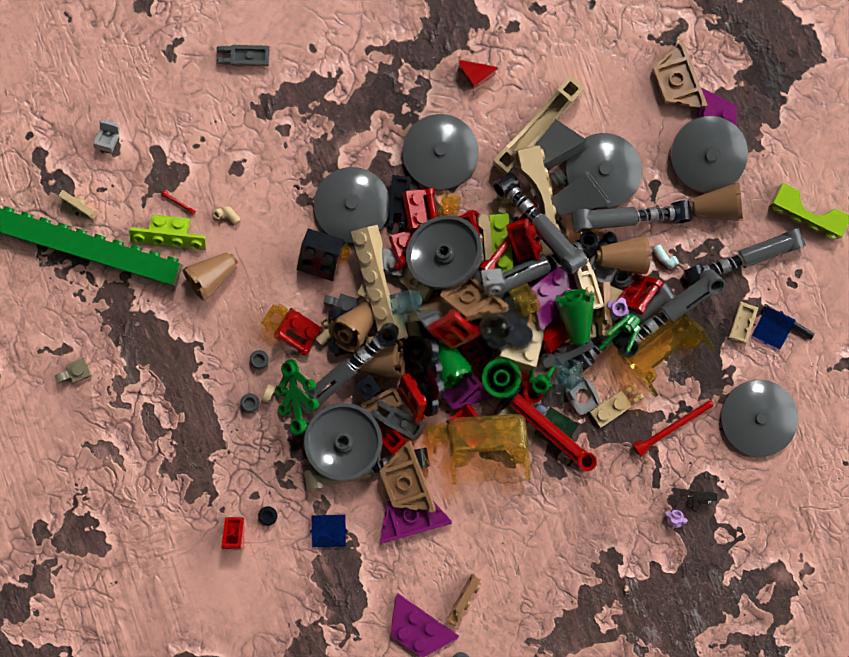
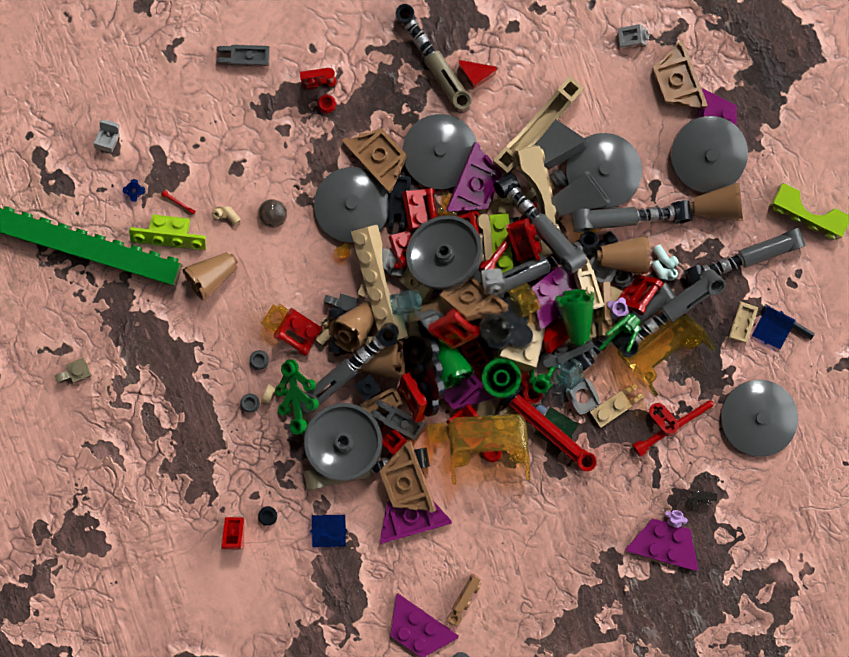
tan plate [59,190,98,219] -> none
black brick [296,228,345,281] -> none
none -> clear blue plate [123,179,146,202]
none -> clear smoke hair [257,199,287,228]
none -> red plate [300,68,337,89]
none -> red plate [317,94,336,114]
none -> medium nougat wing [342,128,407,194]
none -> piece [396,4,472,113]
none -> magenta wing [446,142,502,211]
none -> tan tile [476,401,495,420]
none -> red plate [482,443,502,462]
none -> light grey bracket [618,24,649,48]
none -> magenta wing [625,518,698,571]
none -> red beam [649,403,679,436]
none -> light aqua arm [651,259,678,281]

